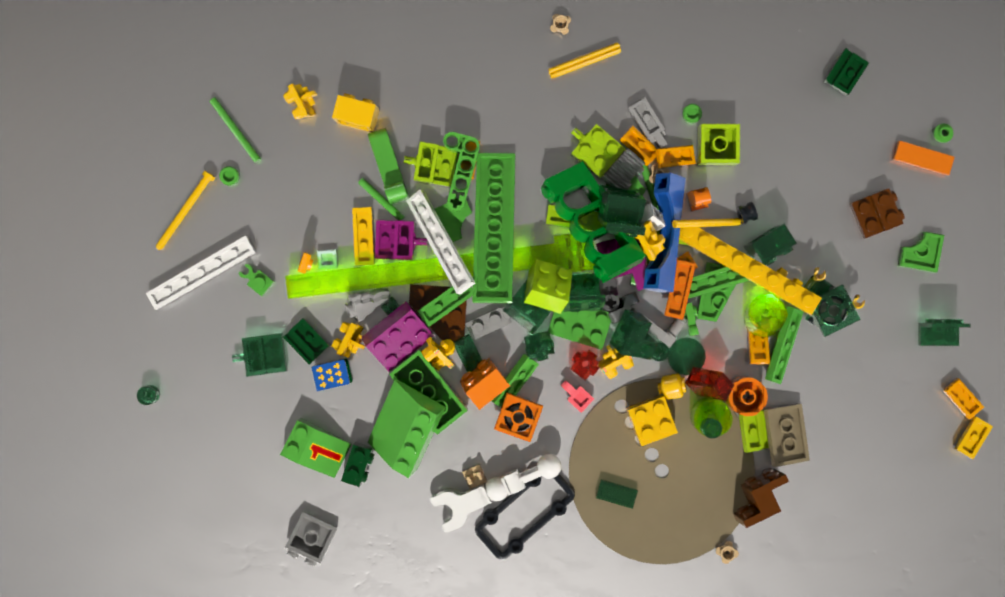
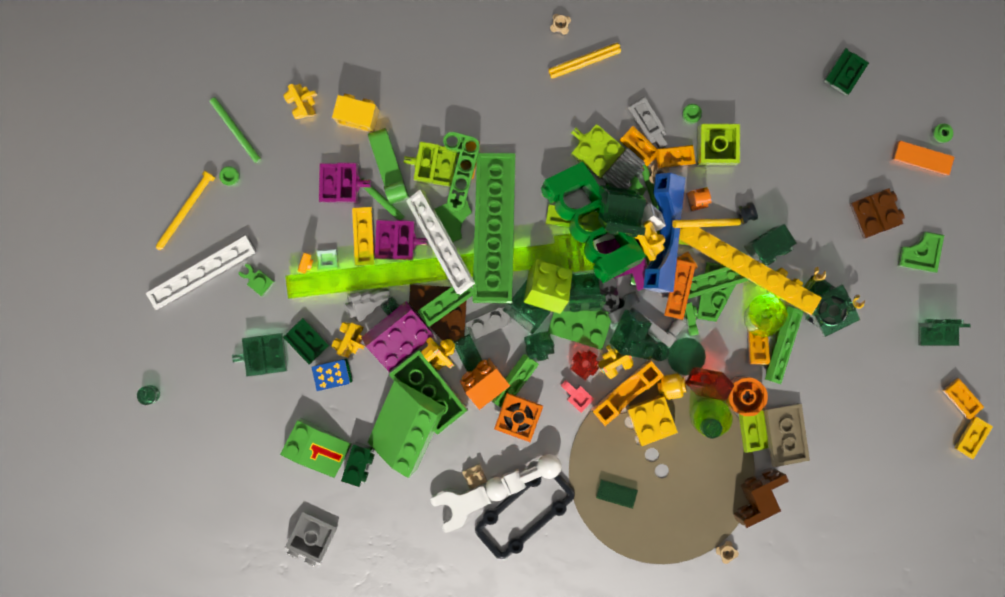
none -> magenta plate [319,163,372,203]
none -> light orange arch [591,360,664,426]

